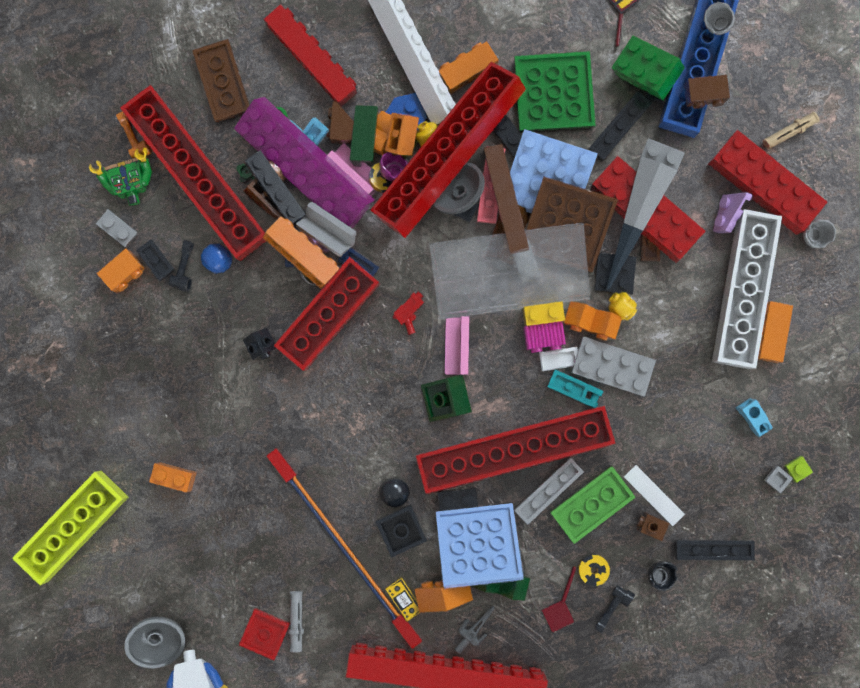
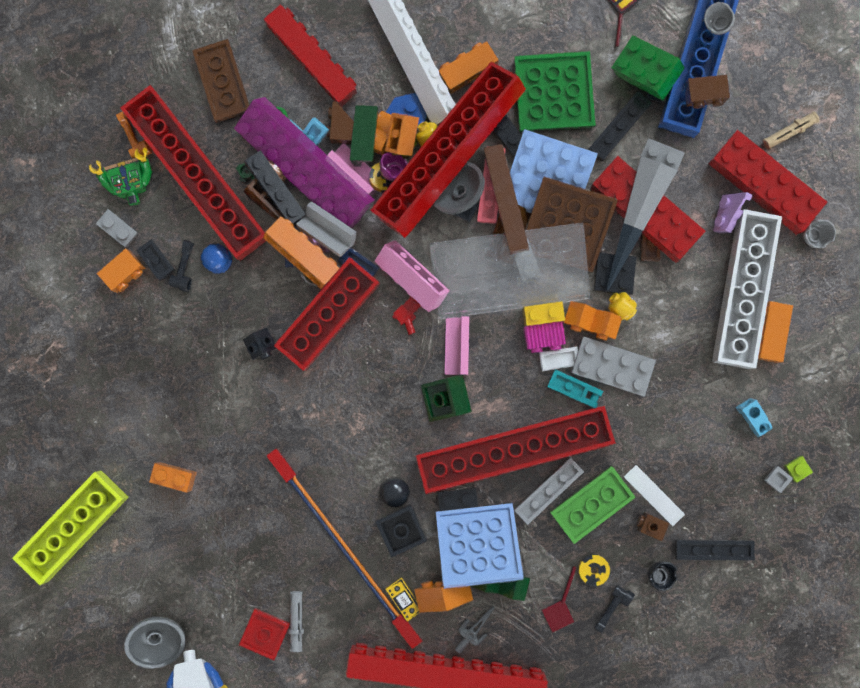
none -> bright pink brick [375,240,450,312]

